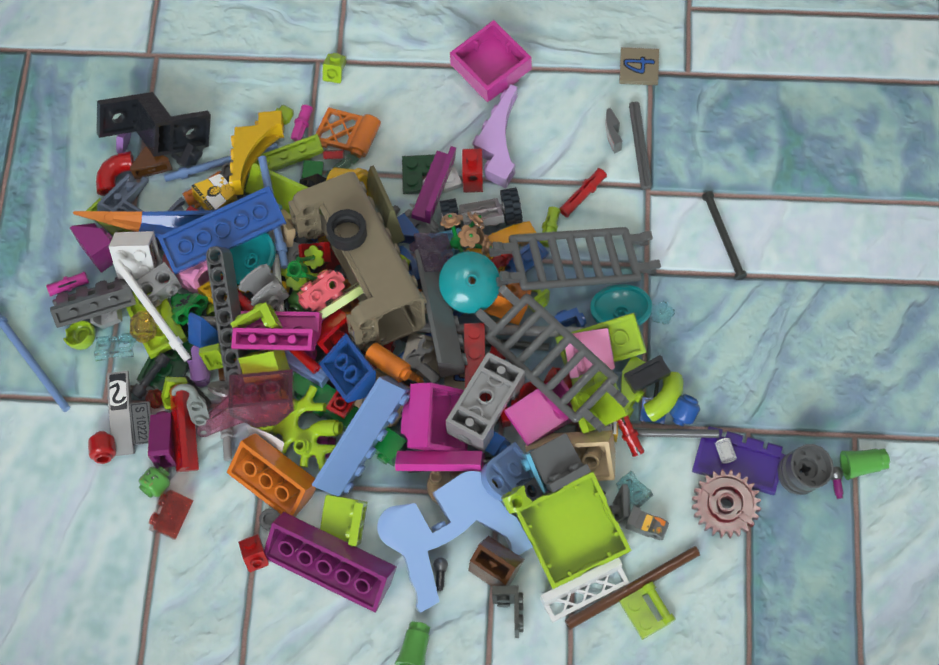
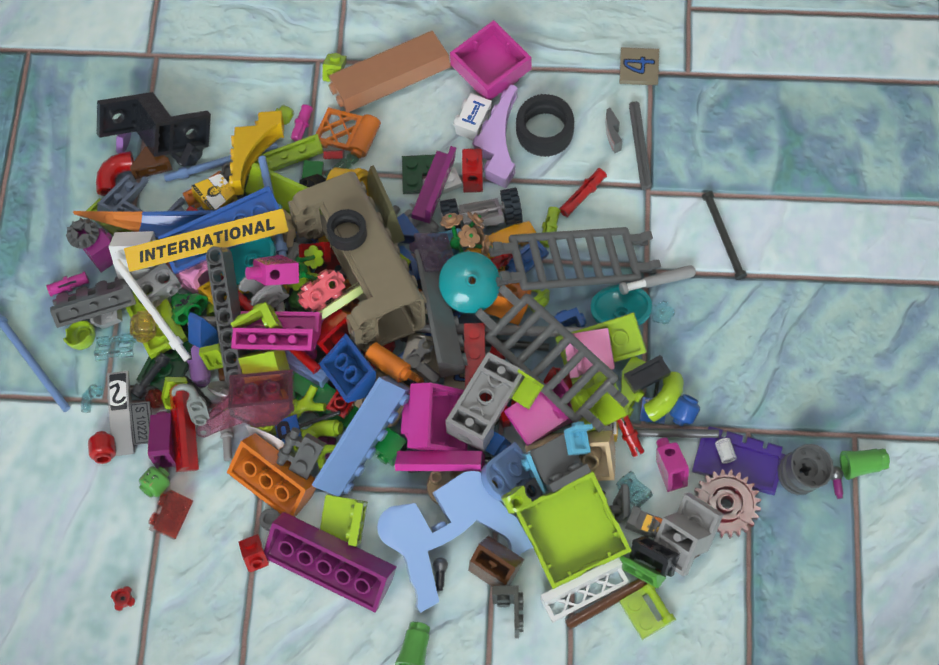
none -> dark grey gear [66,218,99,249]
none -> clear light blue arm [80,384,103,413]
none -> red plate [111,586,135,611]
none -> yellow sticker [124,208,289,272]
none -> dark pink torso [245,255,299,286]
none -> black piece [274,410,341,444]
none -> dark grey plate [276,427,326,480]
none -> nougat brick [328,30,451,113]
none -> white brick [453,93,492,140]
none -> lime bracket [512,369,544,409]
none -> black tyre [516,94,574,157]
none -> medium azure bracket [564,421,593,456]
none -> light grey piece [619,265,696,295]
none -> bright green slope [620,556,666,588]
none -> black hinge [630,536,680,577]
none -> light grey bracket [654,493,724,576]
none -> dark pink torso [656,437,689,492]

